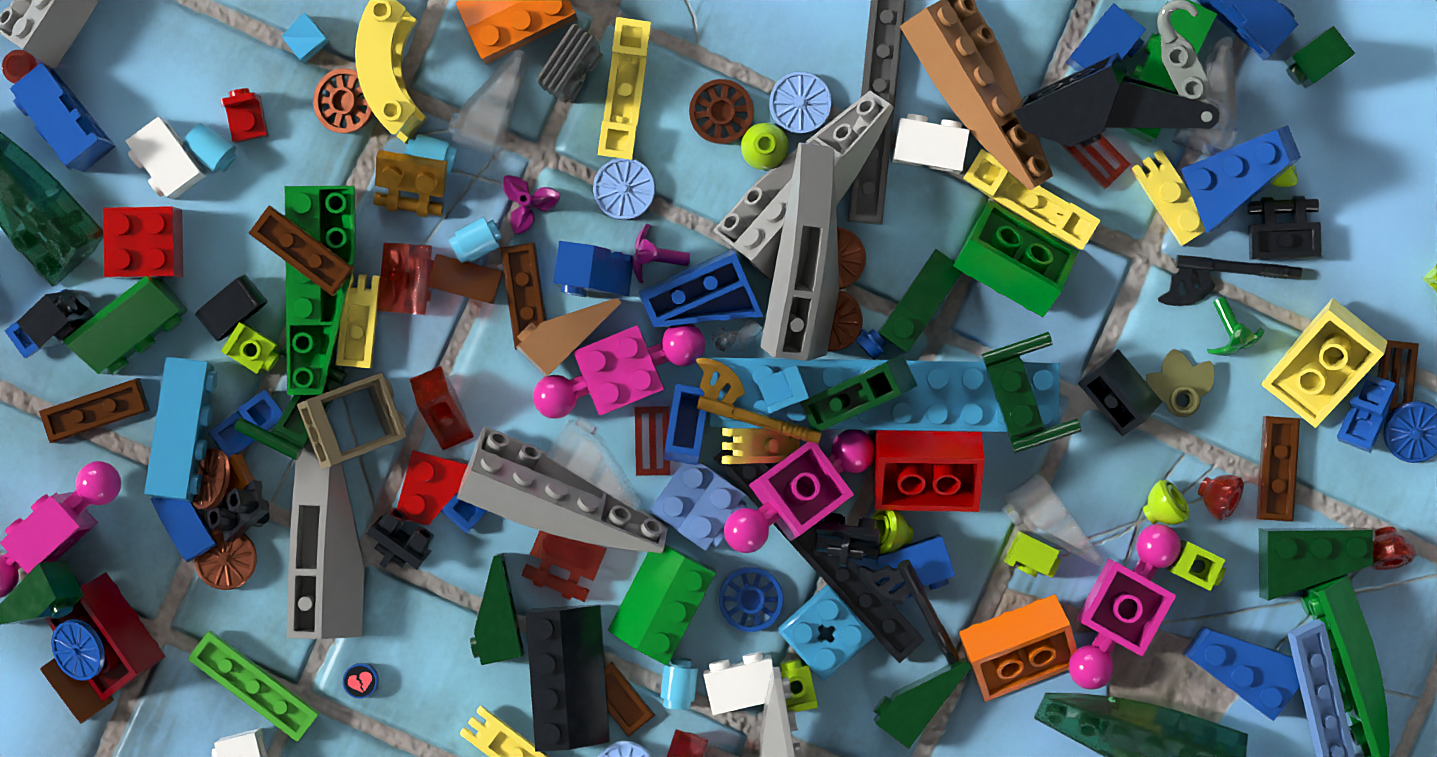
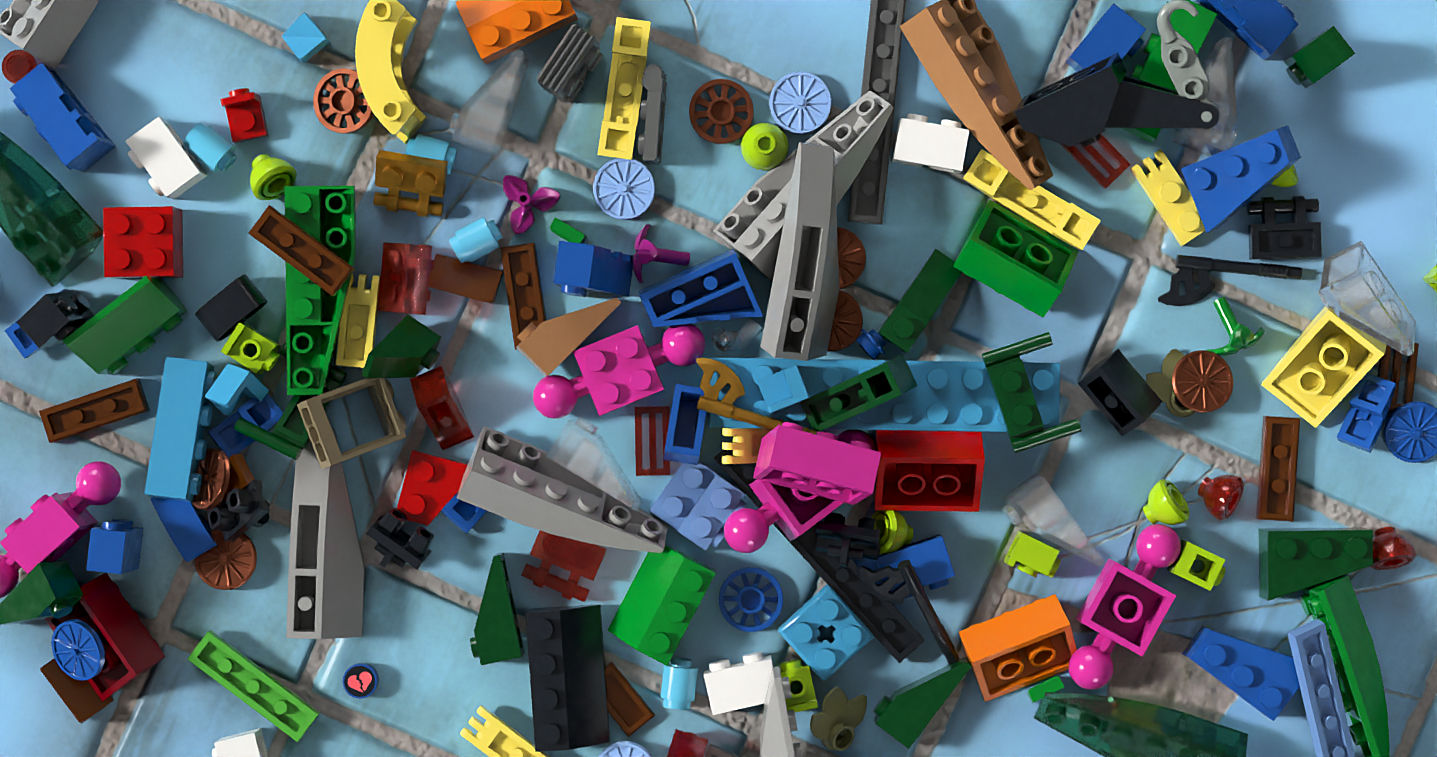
none -> blue piece [86,519,143,574]
none -> dark azure panel [204,363,269,415]
none -> lime brick [250,154,297,200]
none -> dark green slope [362,314,441,379]
none -> green tile [549,217,587,244]
none -> dark grey hinge [638,64,667,165]
none -> dark pink brick [753,422,881,505]
none -> olive plate [810,687,867,751]
none -> green tile [1027,675,1064,703]
none -> copper wheel [1172,350,1234,413]
none -> clear slope [1319,241,1416,356]

